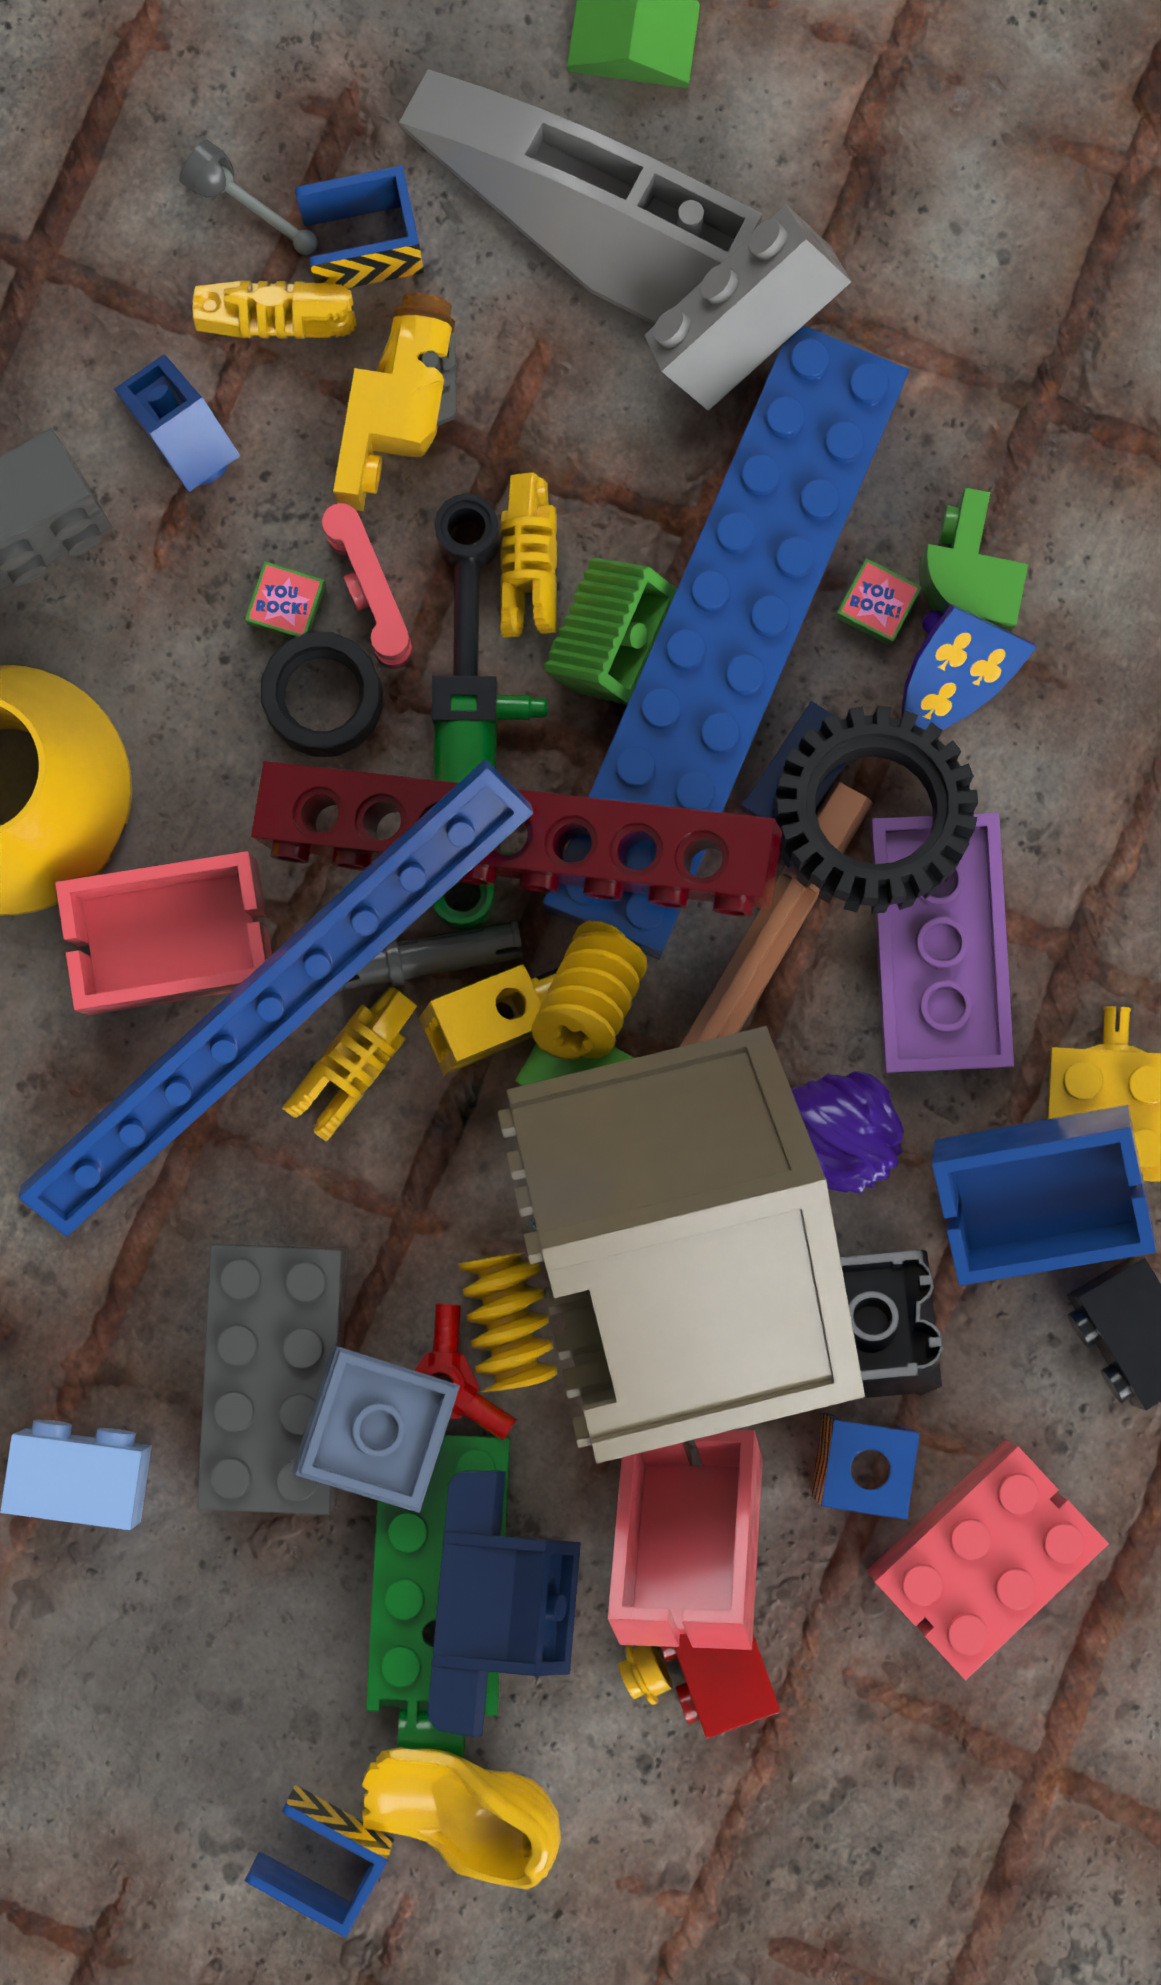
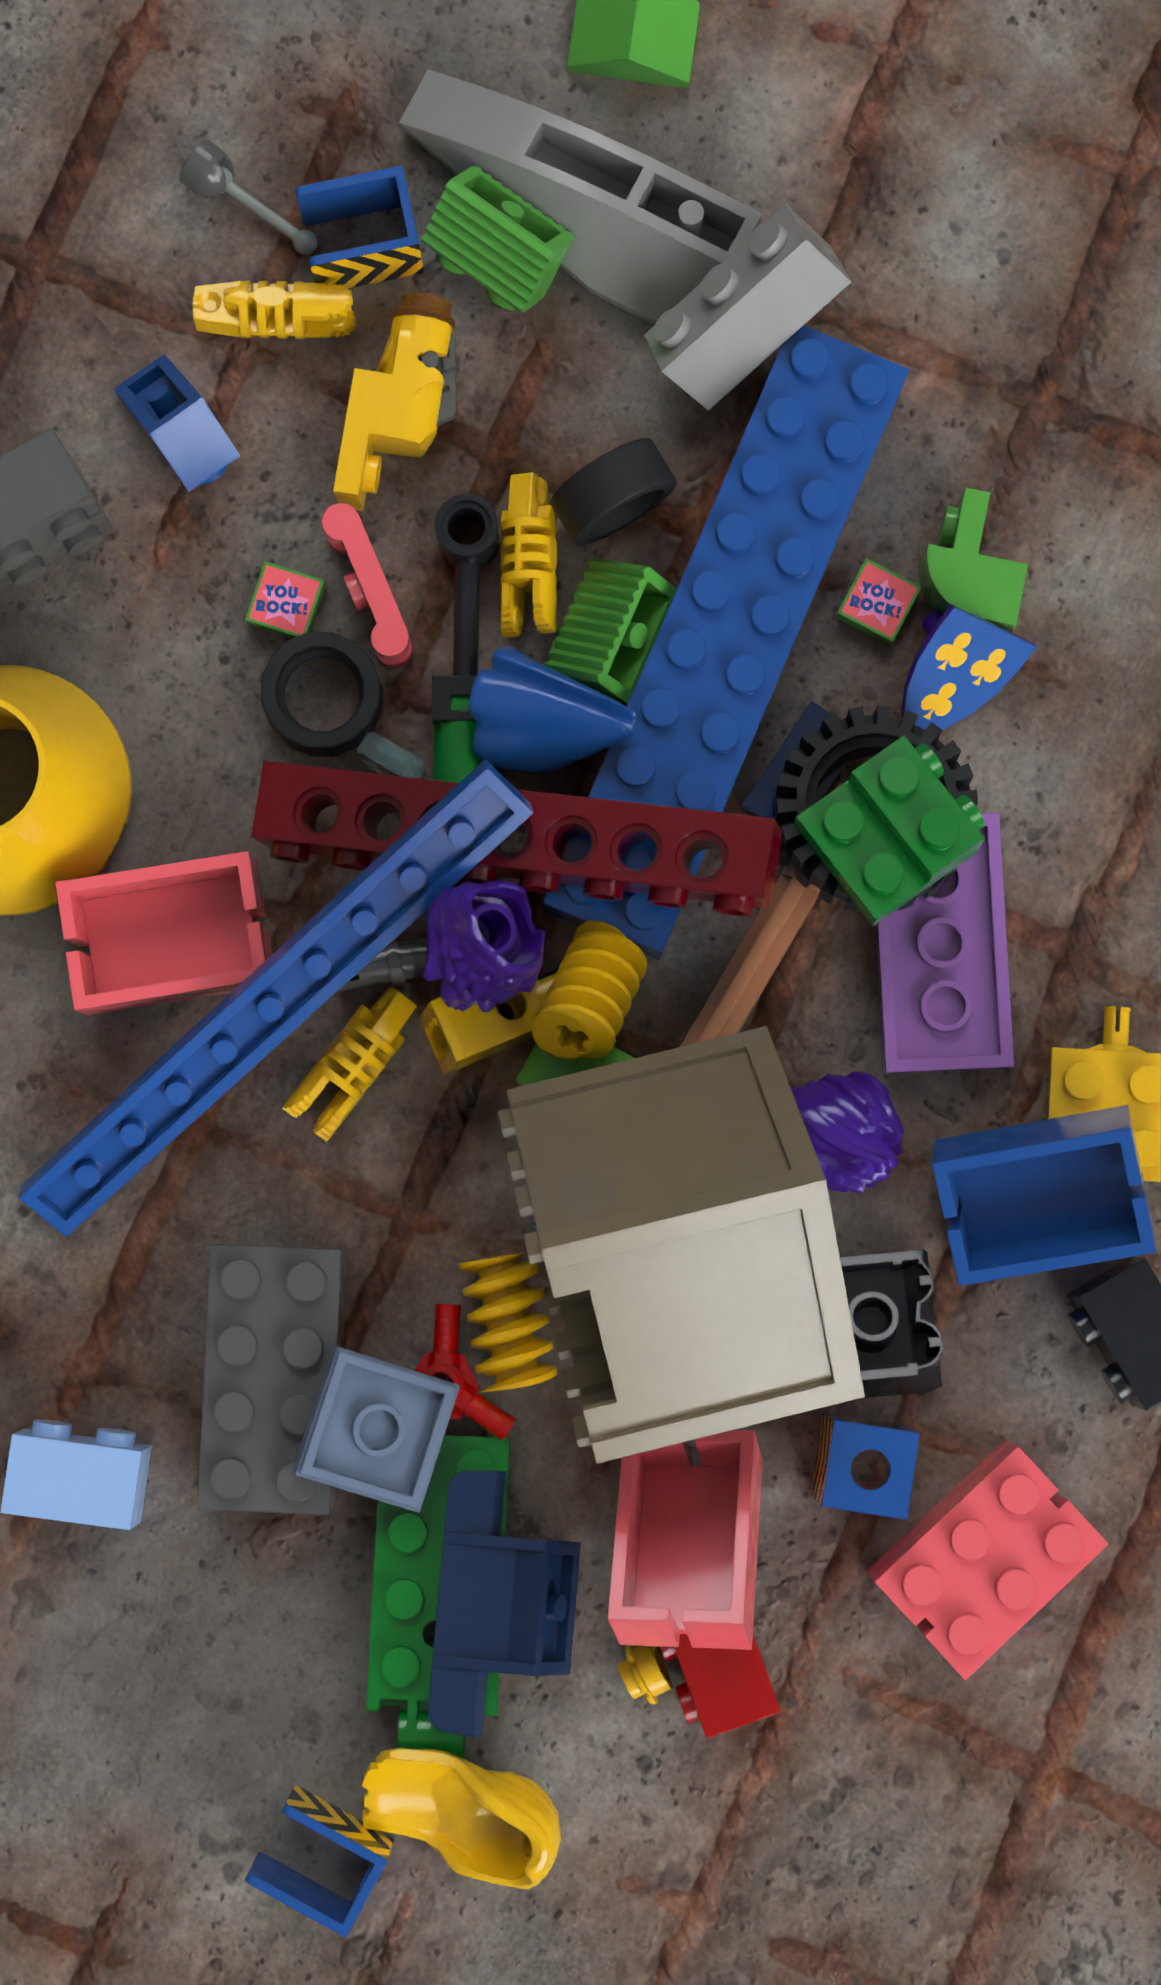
none -> clear light blue tile [357,732,427,779]
none -> bright green brick [421,166,575,314]
none -> dark purple hair [423,880,546,1012]
none -> blue hat [469,646,637,775]
none -> black tyre [550,438,677,546]
none -> green plate [794,735,985,926]

